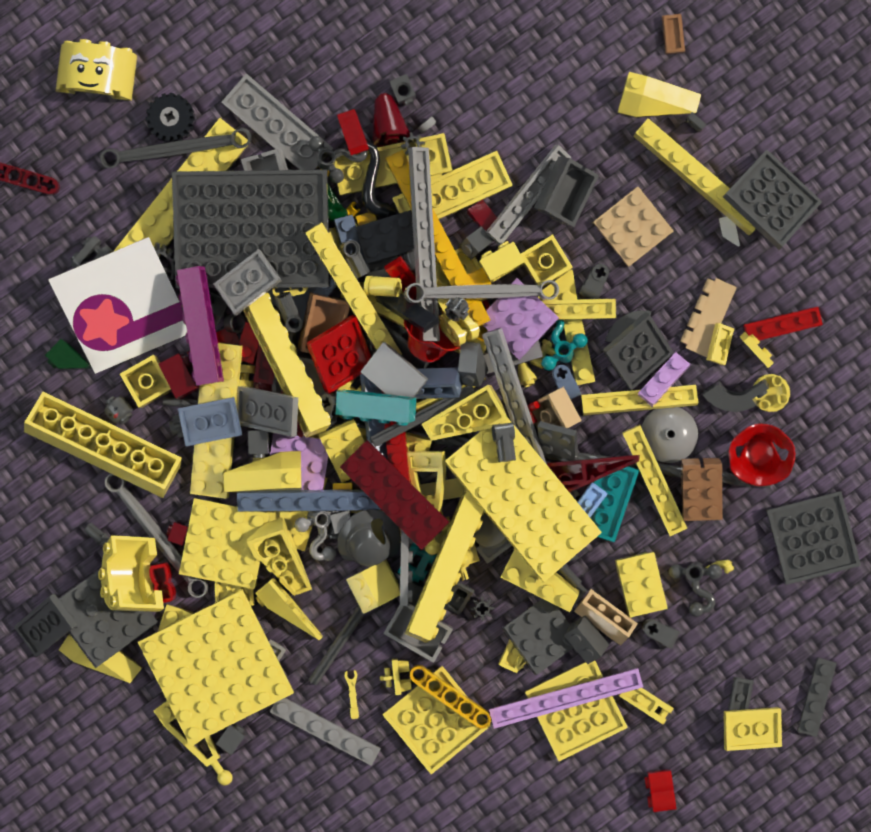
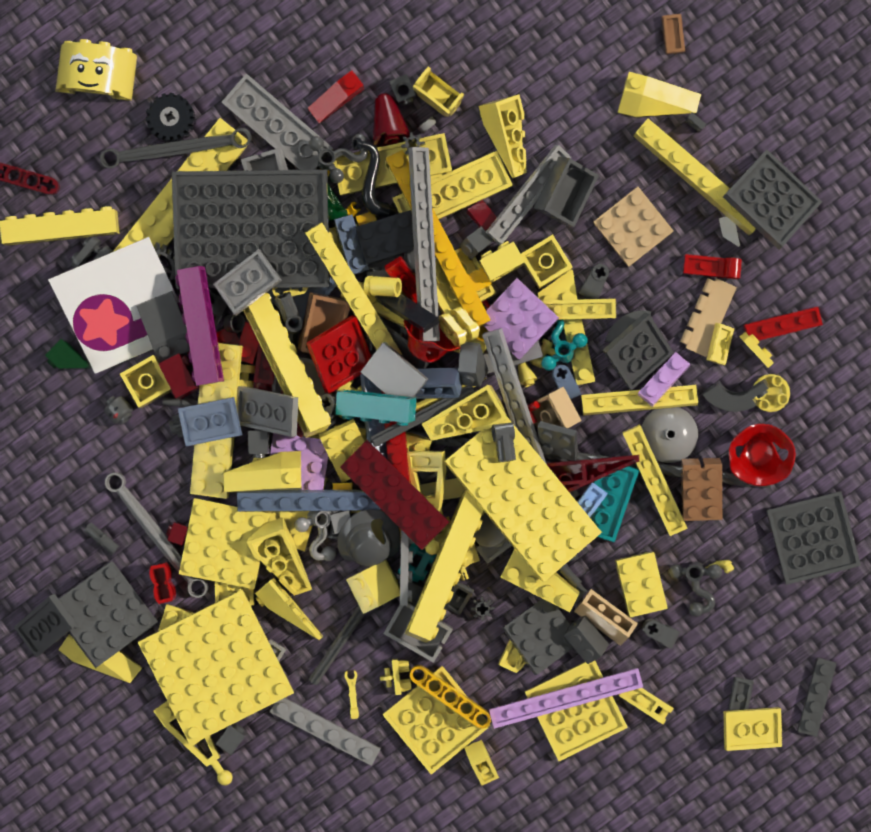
light yellow brick [24,392,182,498] -> none
light yellow cylinder [98,536,164,612] -> none
red tile [337,109,369,155] -> none
dark grey piece [338,240,370,279] -> none
light grey piece [404,280,559,303] -> none
dark grey gear [445,297,470,321] -> none
red brick [644,769,676,812] -> none
none -> light yellow brick [0,207,120,246]
none -> dark grey slope [136,291,190,363]
none -> red slope [308,70,364,124]
none -> light yellow piece [413,67,464,117]
none -> light yellow slope [464,740,499,786]
none -> light yellow wedge [479,94,527,178]
none -> red plate [683,254,742,279]

